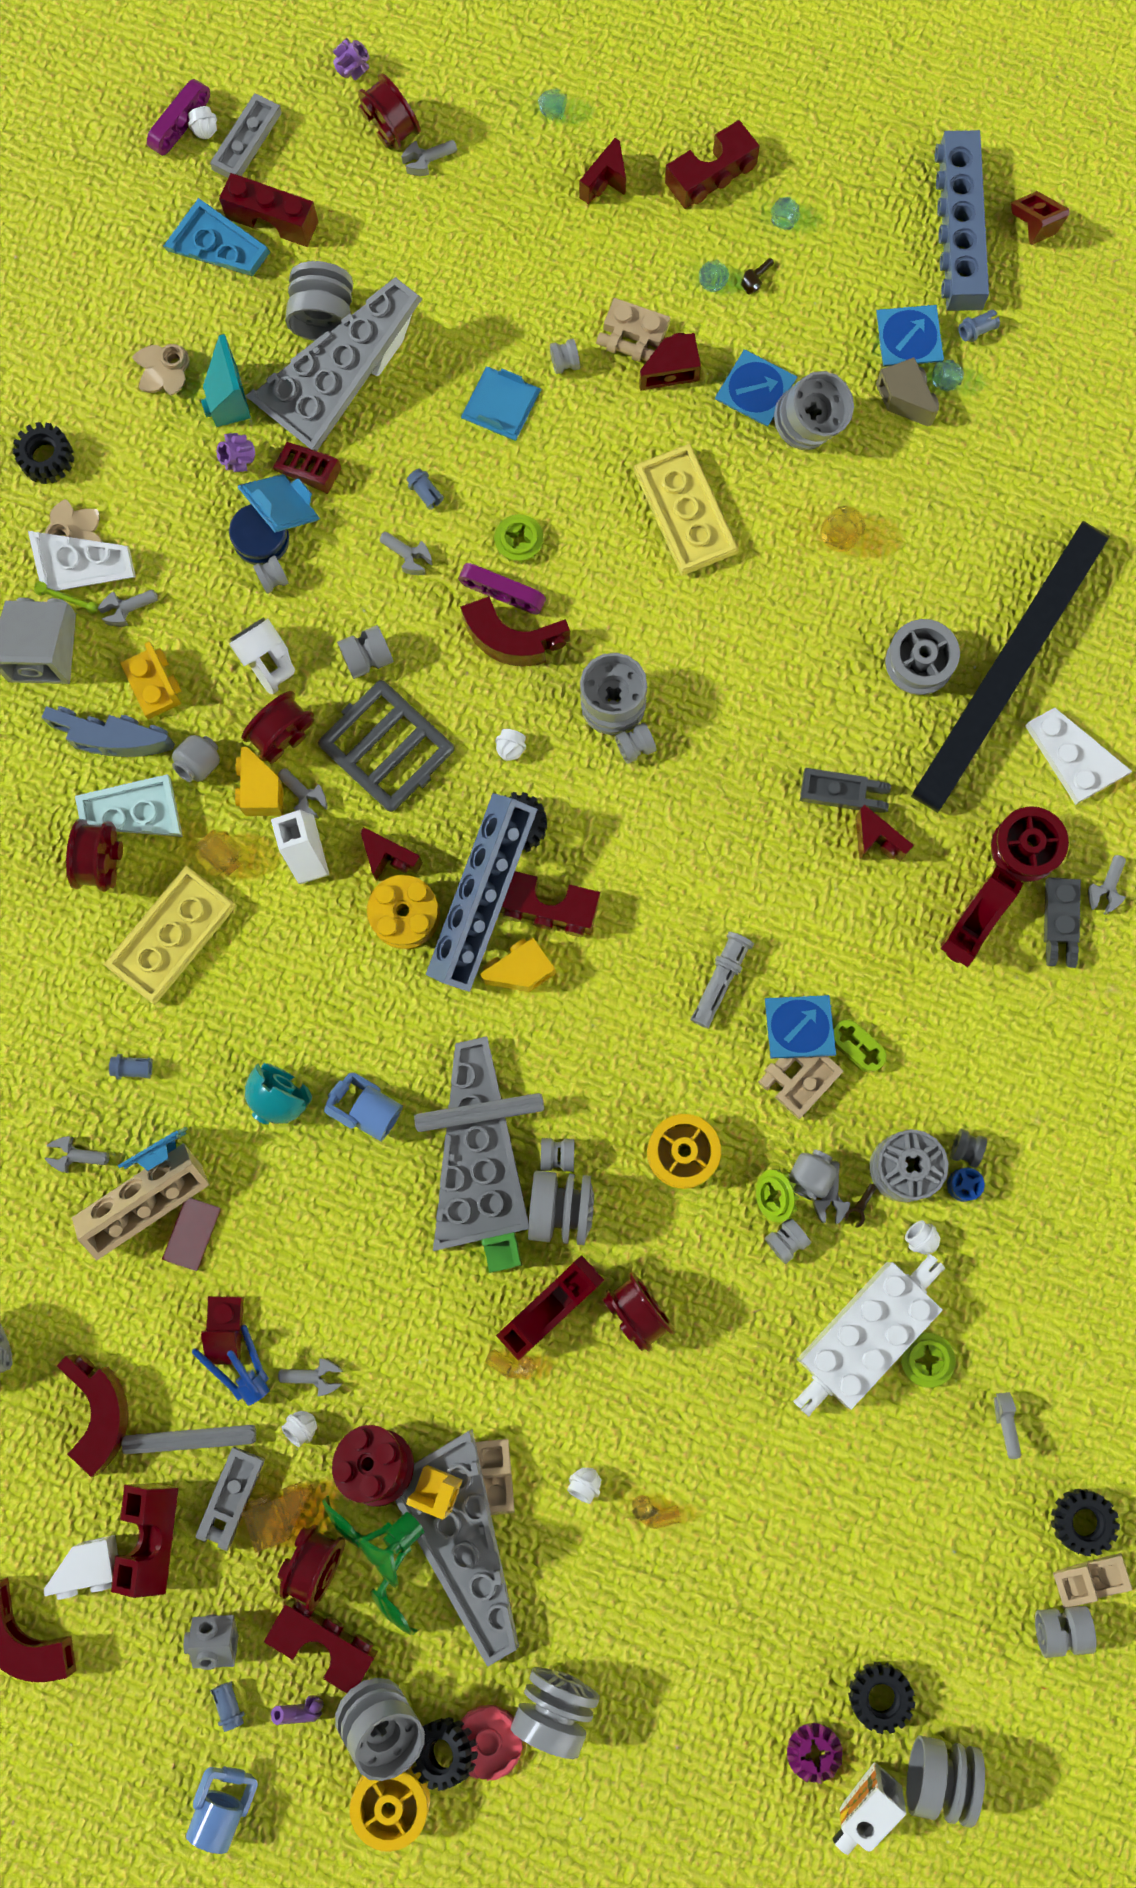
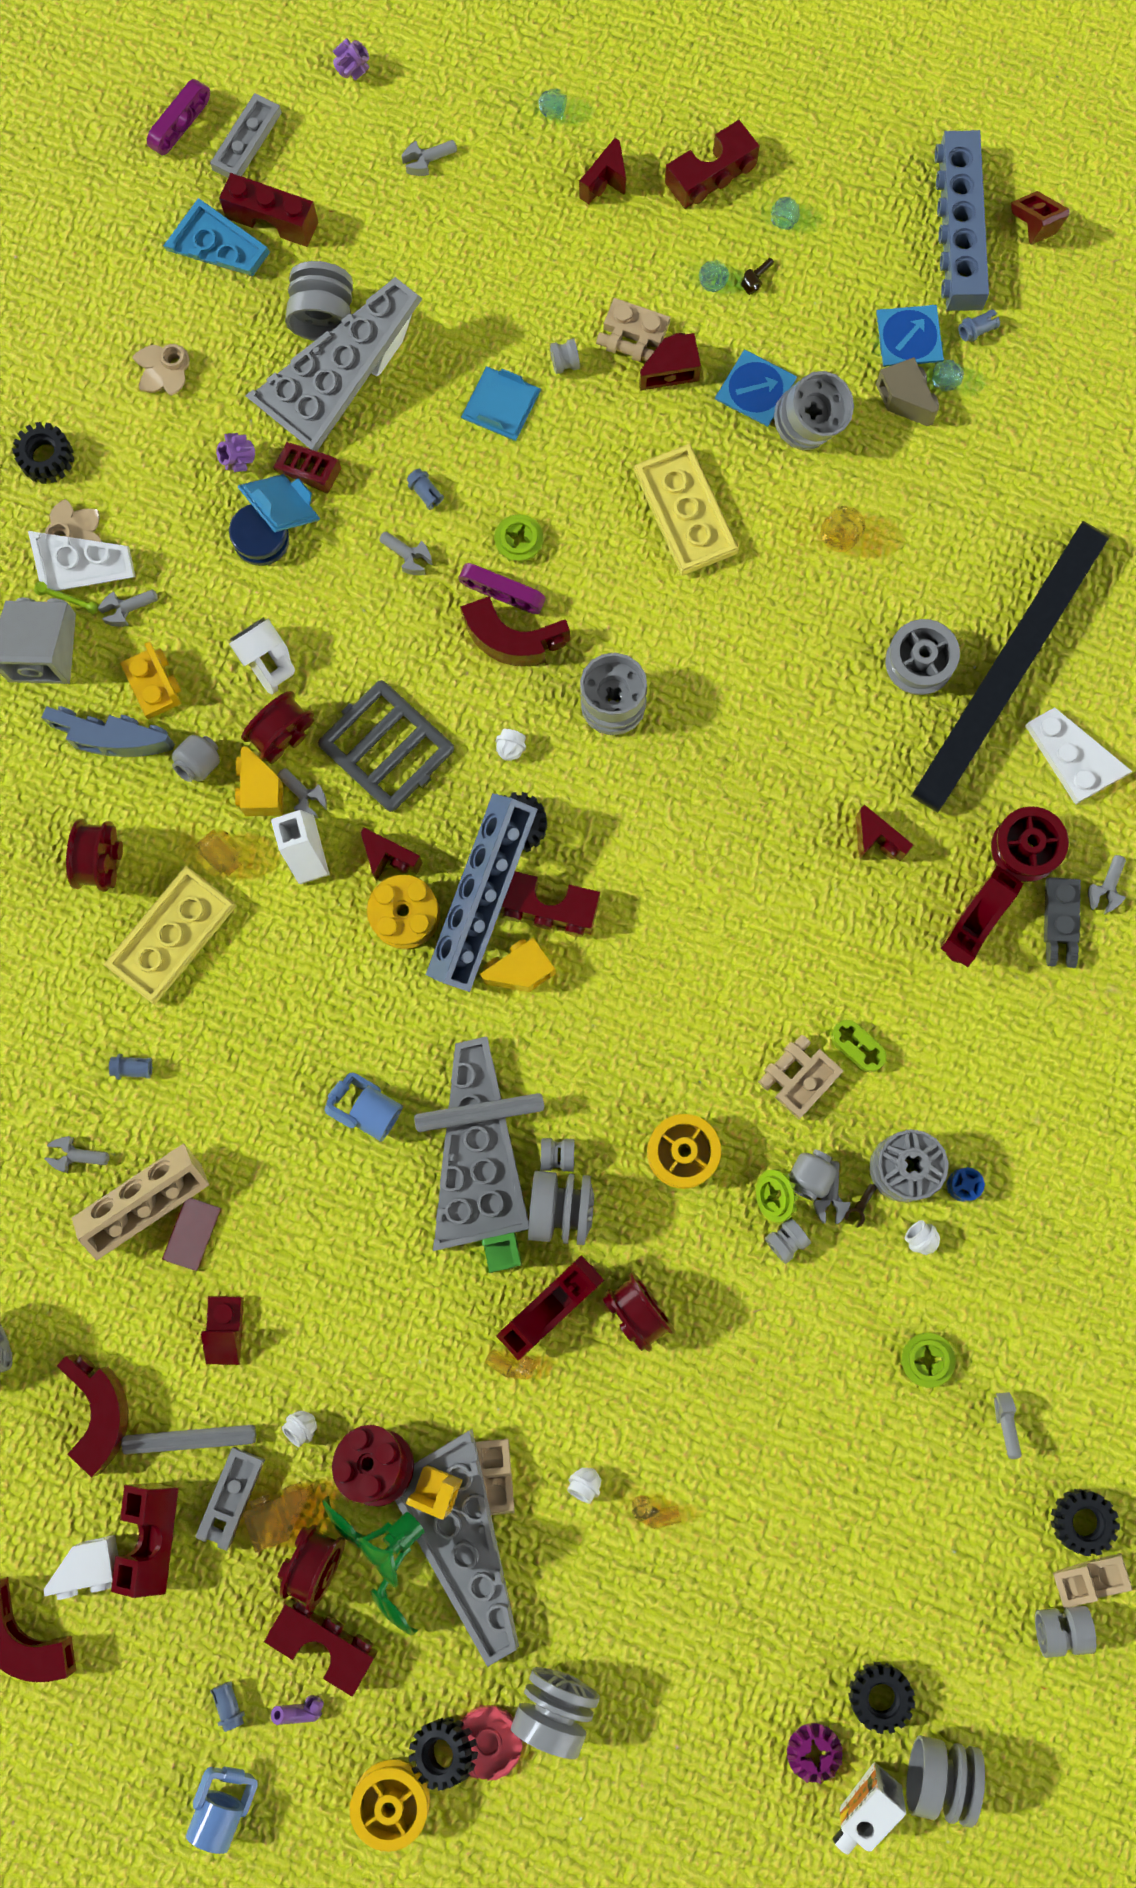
light aqua wing [75,774,183,837] -> none
dark azure piece [118,1126,188,1171] -> none
light grey brick [183,1614,239,1670] -> none
white plate [188,106,217,139] -> none
blue plant [192,1325,270,1406] -> none
teal slope [201,334,251,428] -> none
teal cylinder [245,1063,312,1125] -> none
light grey wheel [253,556,289,594] -> none
light grey bar [278,1358,343,1396] -> none
light grey wheel [335,1678,425,1781] -> none
light grey wheel [337,625,394,679] -> none
dark red wheel [358,73,421,150] -> none
light grey wheel [615,723,657,764] -> none
light grey pin [690,931,754,1029] -> none
piece [765,995,836,1059] -> none
white brick [793,1254,946,1417] -> none
dark grey hinge [799,768,891,813] -> none
dark grey wheel [950,1128,987,1168] -> none

